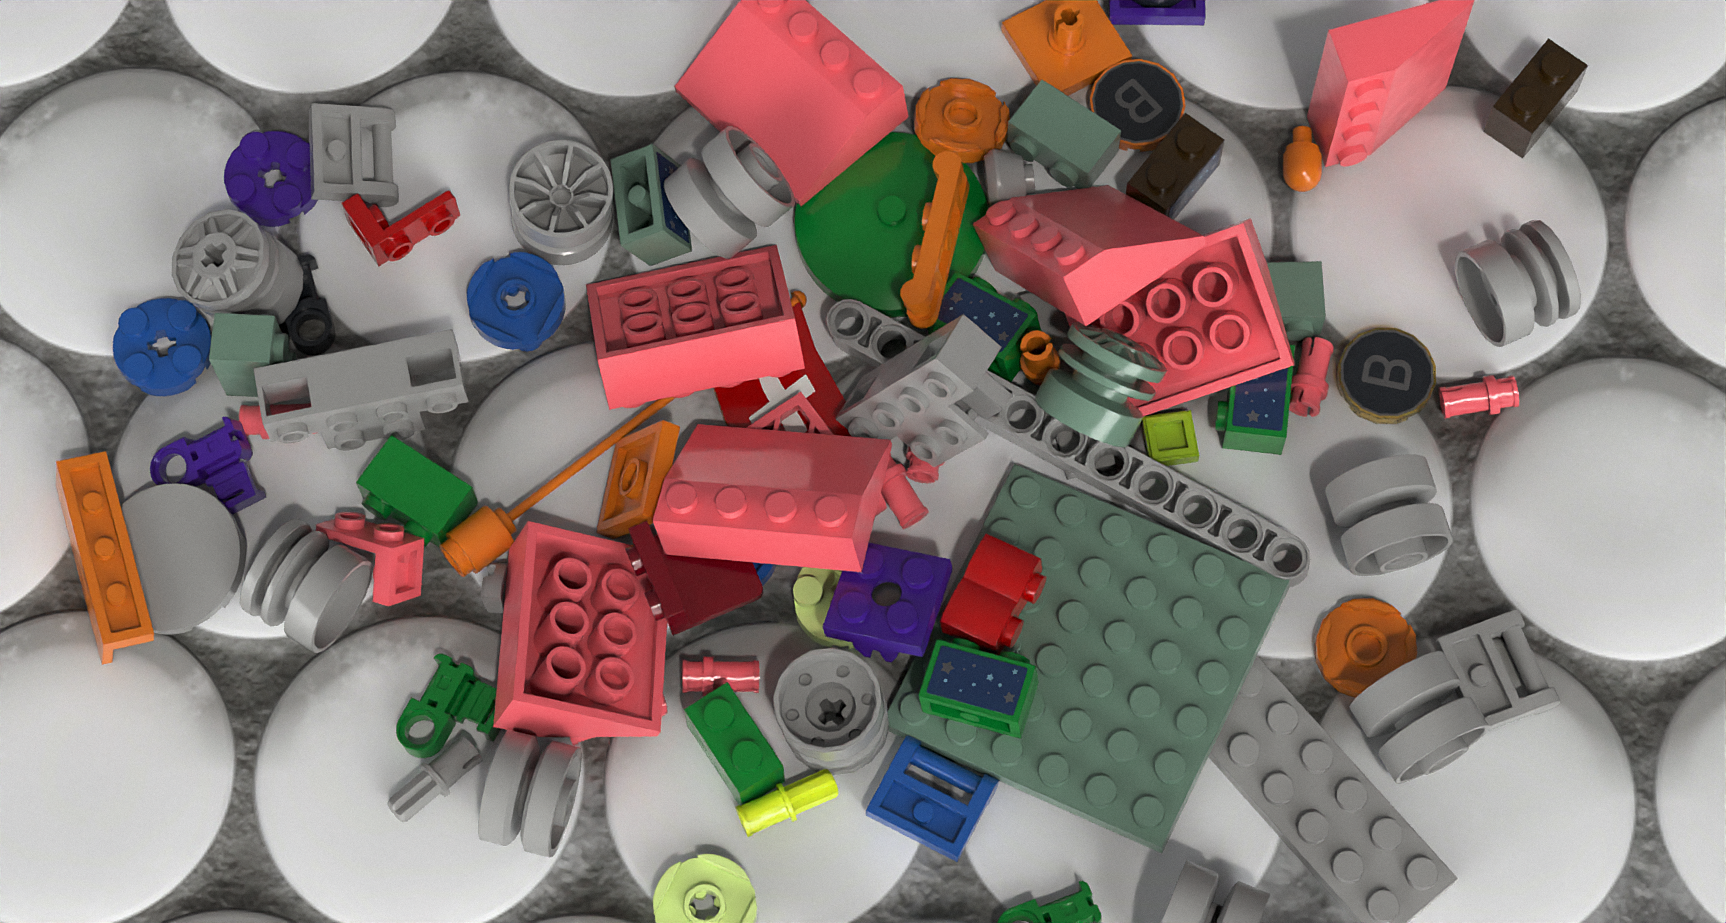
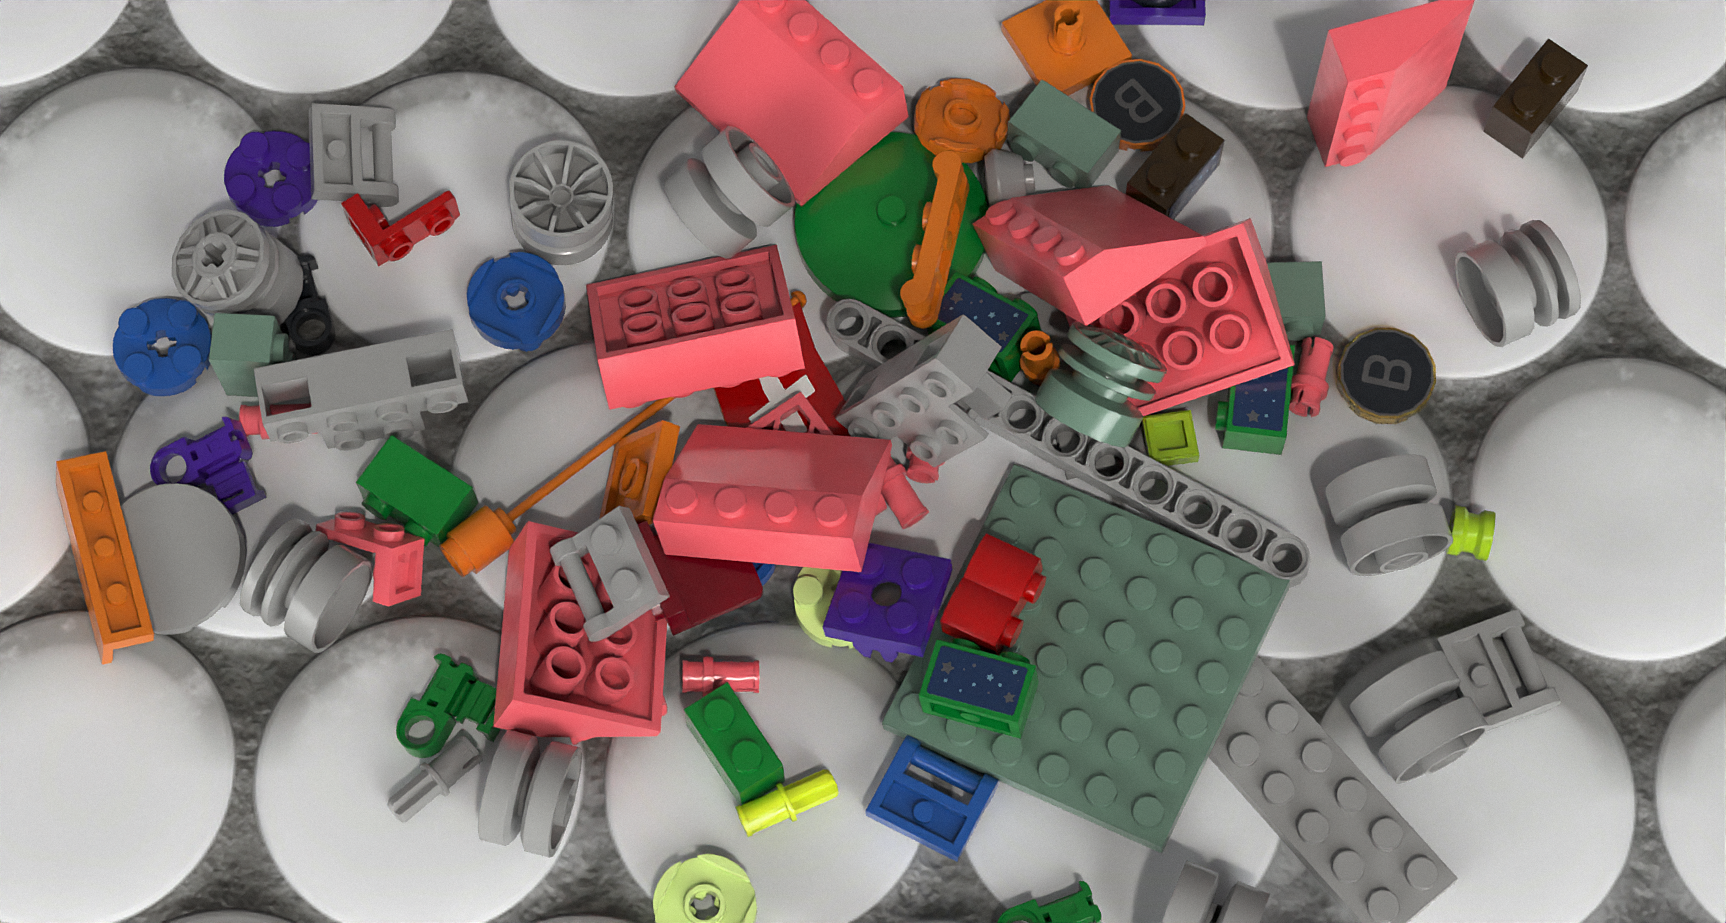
light grey tile [480,562,508,613] -> none
sand green brick [610,144,692,266] -> none
light grey wheel [773,647,889,775] -> none
orange cylinder [1283,126,1322,192] -> none
orange tile [1314,598,1417,698] -> none
coral pin [1439,375,1519,419] -> none
none -> light grey plate [549,506,670,642]
none -> lime wheel [1446,505,1496,561]

